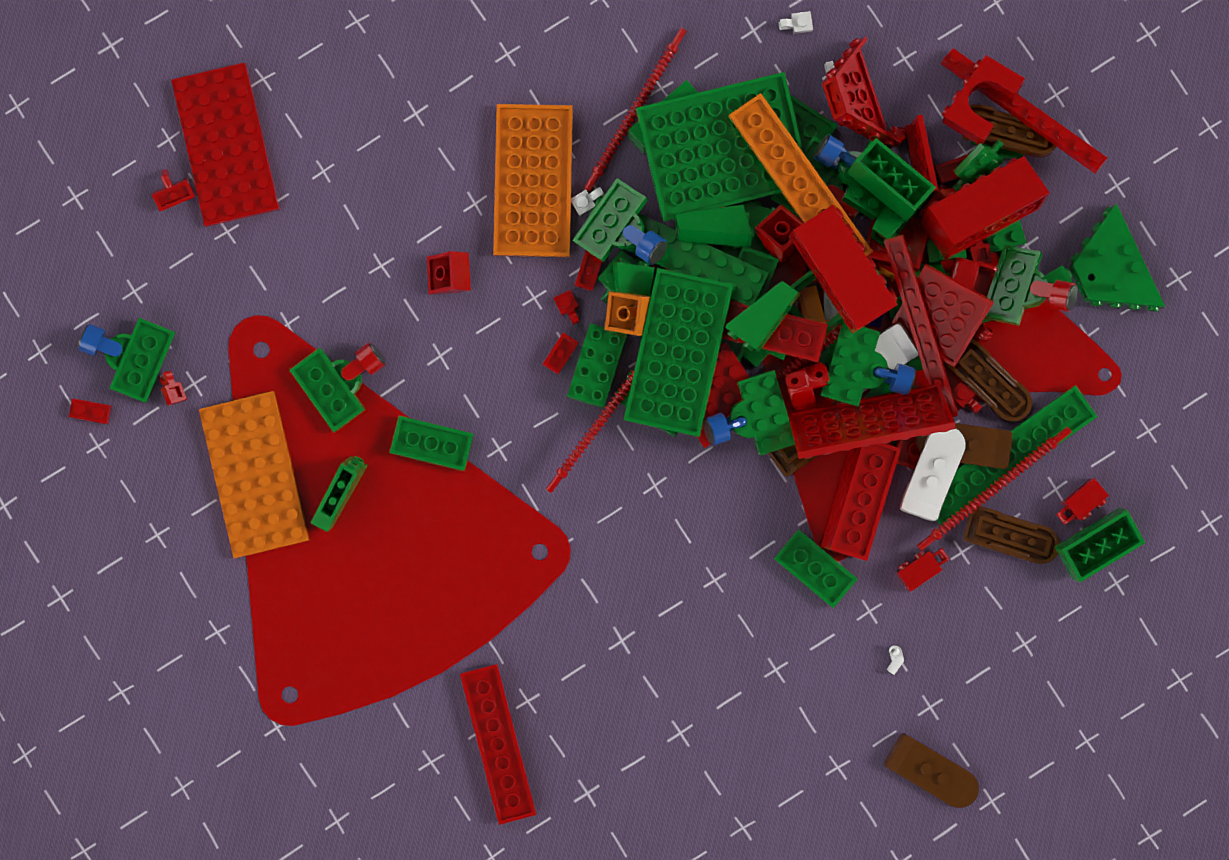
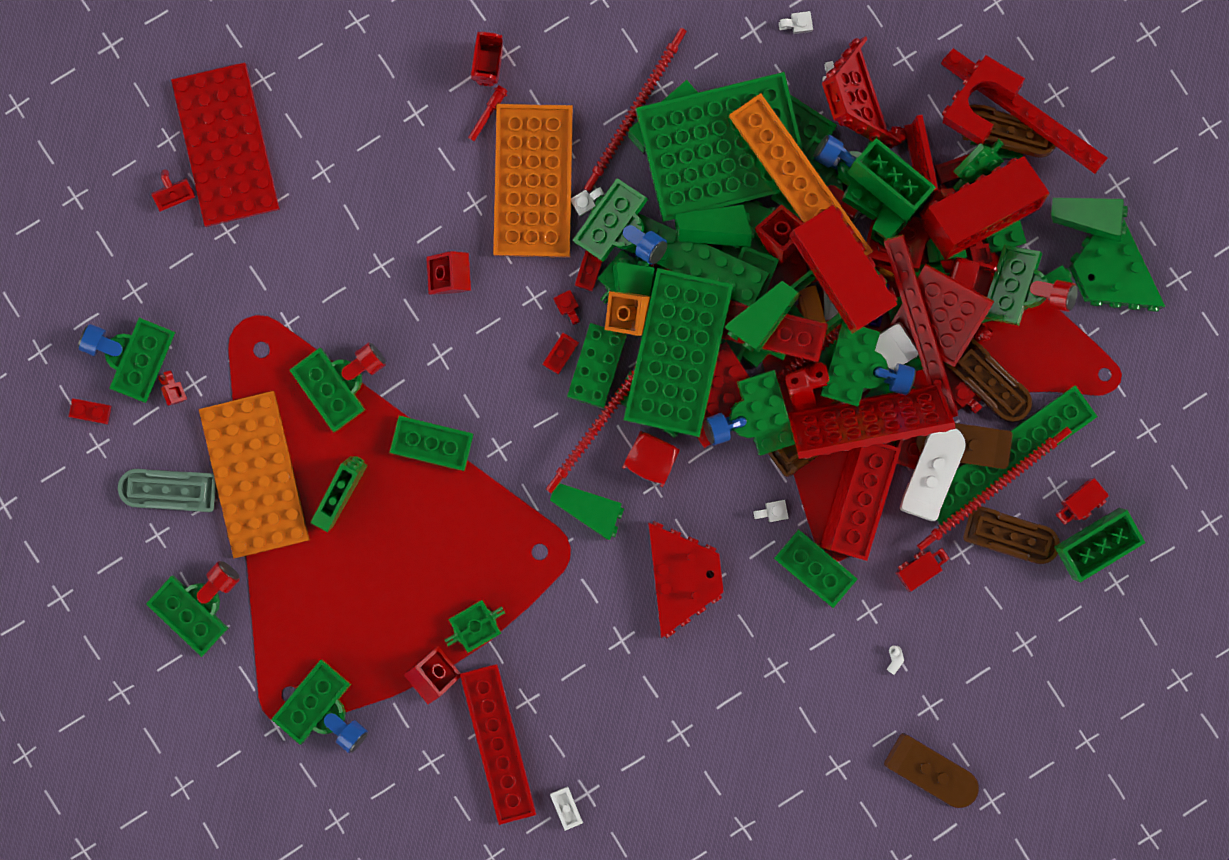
none -> sand green piece [118,469,216,512]
none -> green plate [146,561,240,657]
none -> green plate [271,660,368,753]
none -> red slope [404,646,460,704]
none -> green plate [445,600,505,653]
none -> red pin [468,85,508,142]
none -> red piece [471,32,503,87]
none -> green slope [550,483,624,540]
none -> white plate [550,786,583,831]
none -> red piece [622,430,680,488]
none -> red piece [648,521,724,639]
none -> white plate [753,500,789,522]
none -> green slope [1051,198,1128,242]

